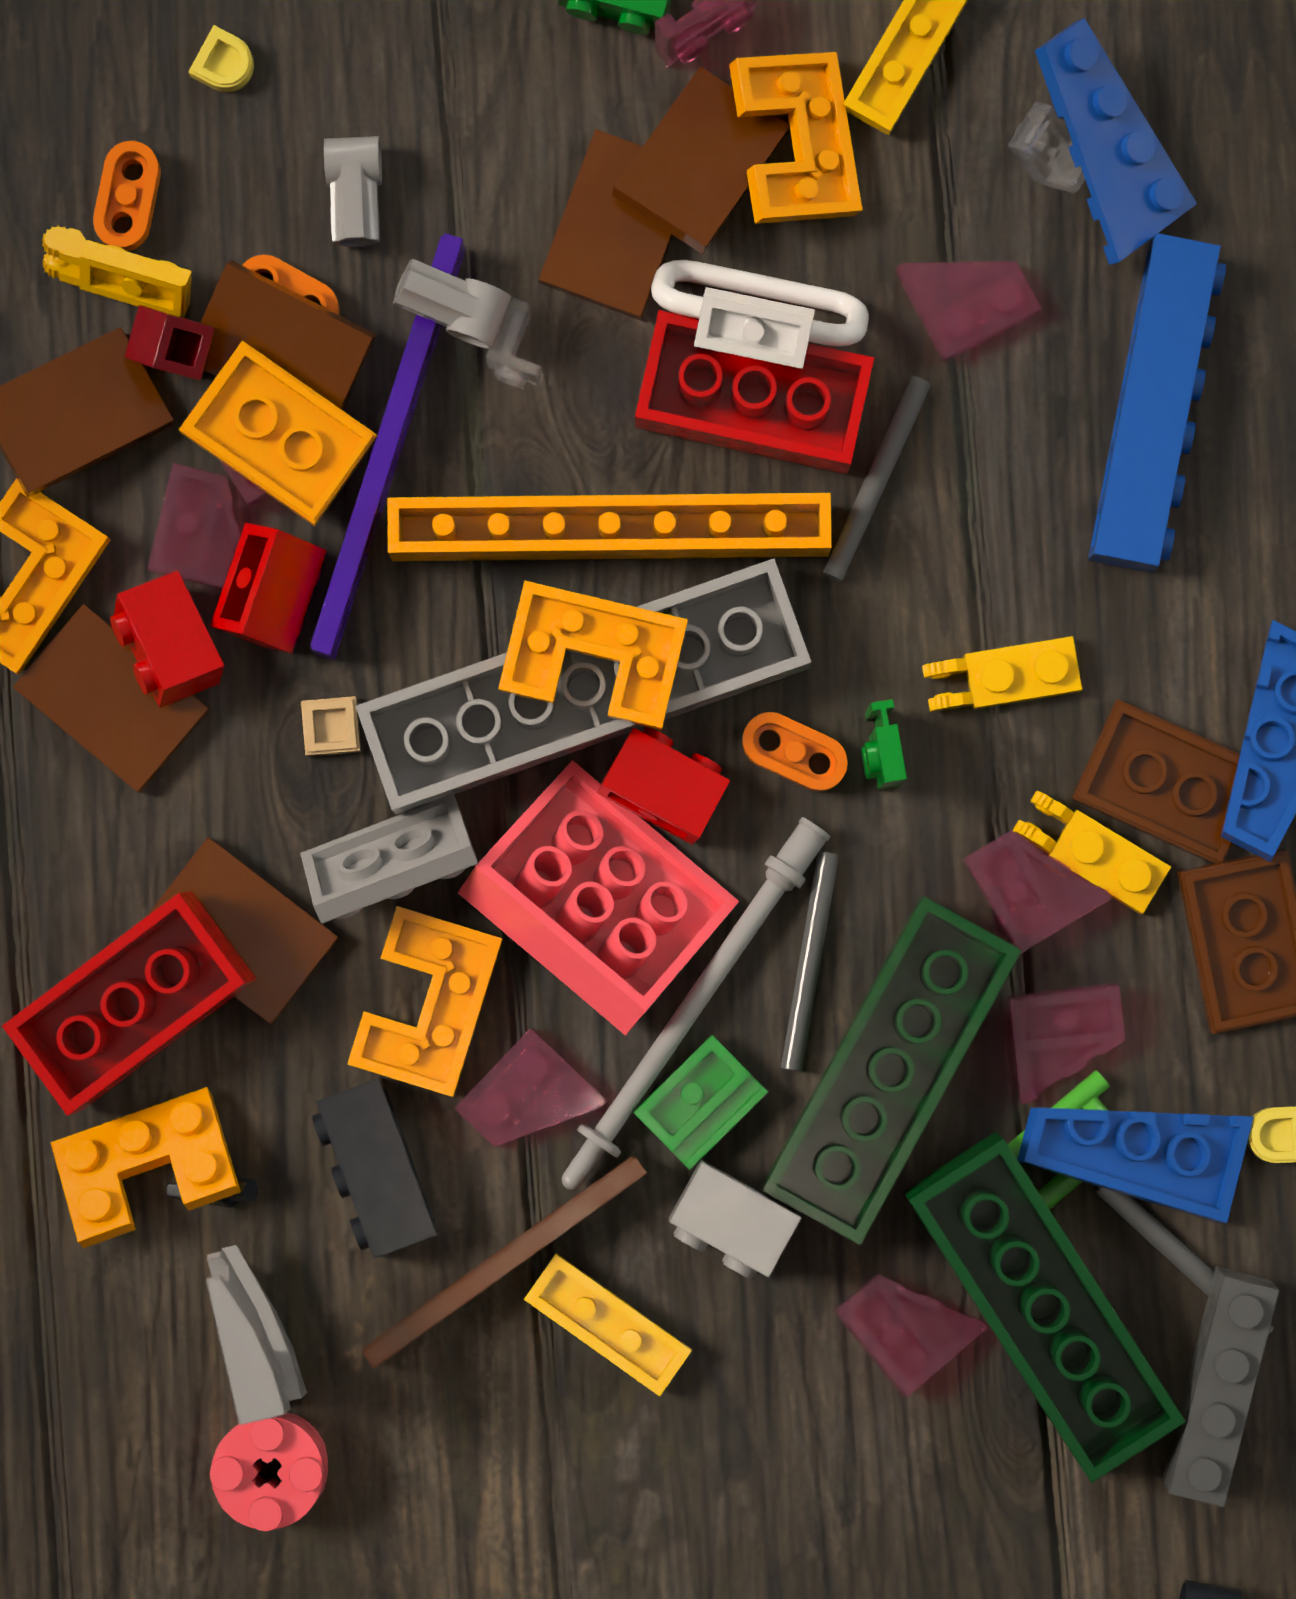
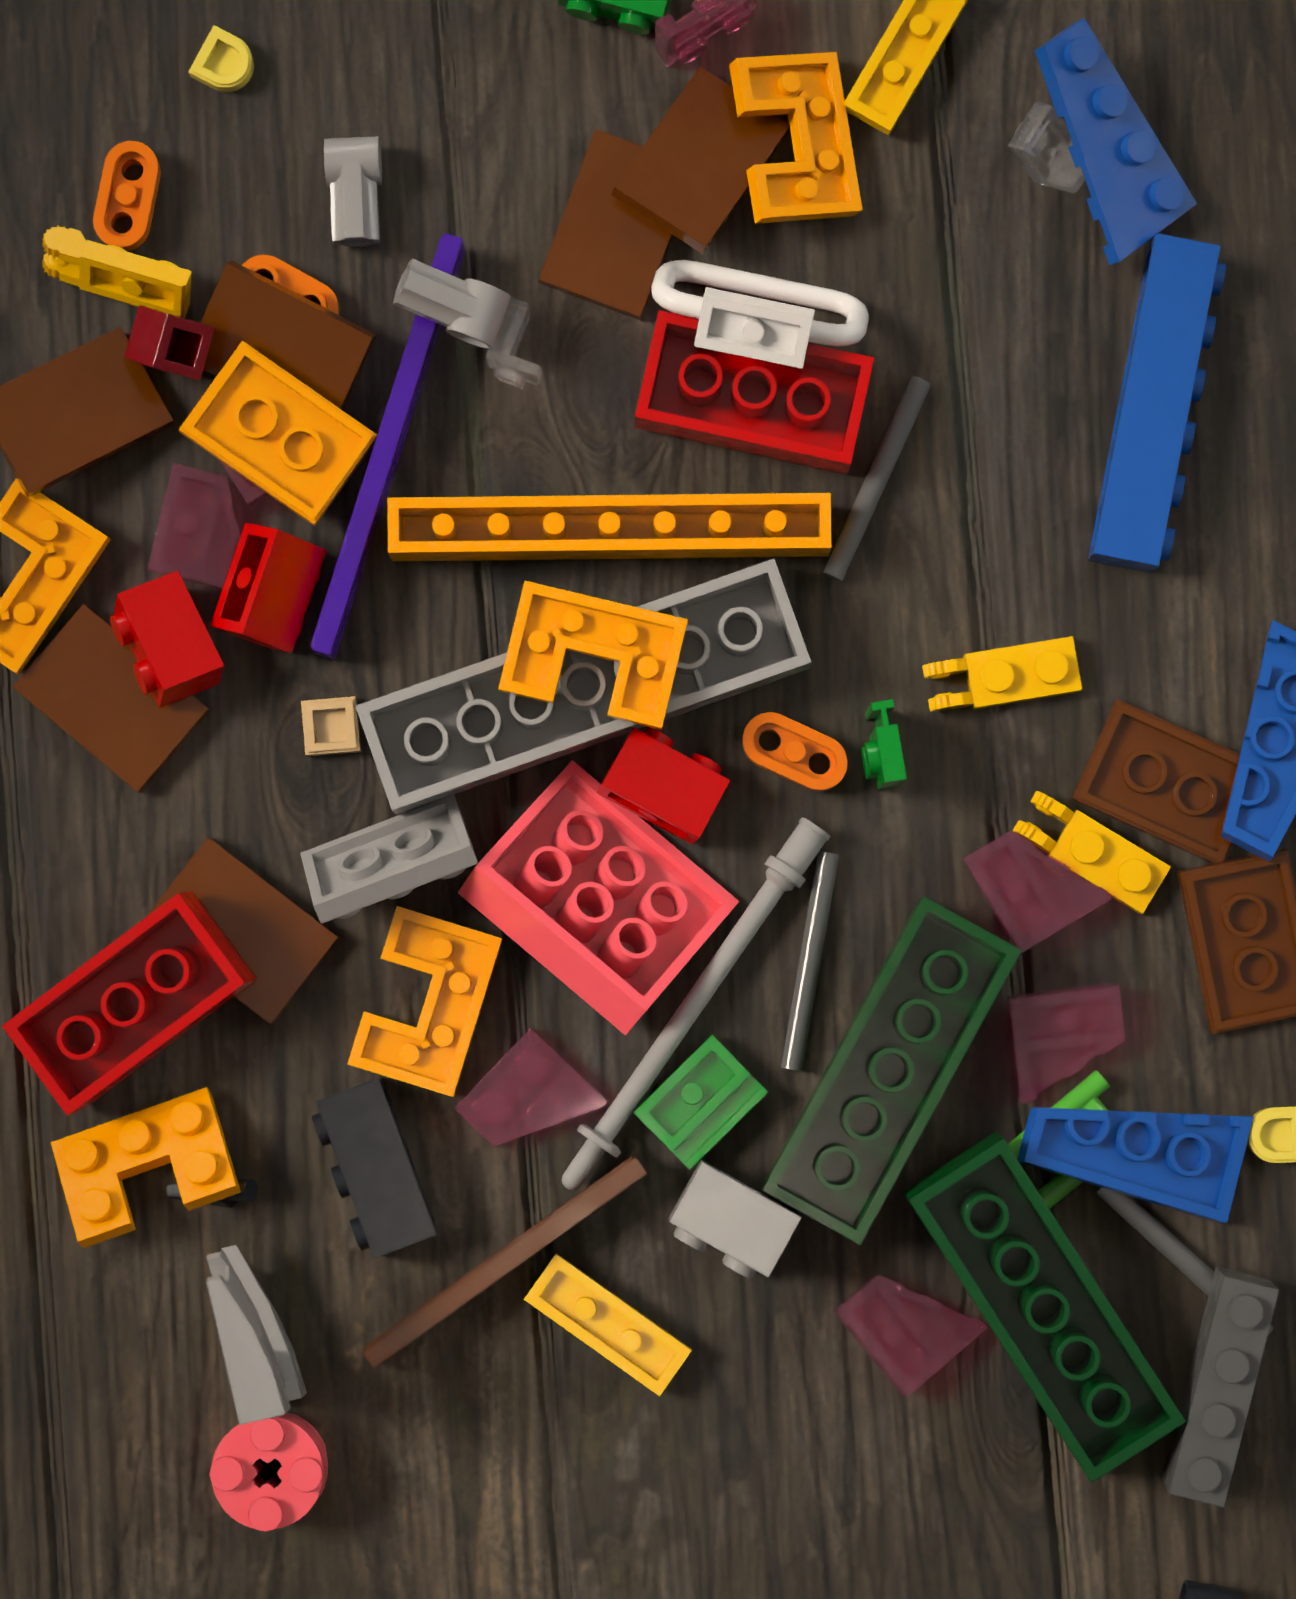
clear pink wing [895,261,1041,362] -> none

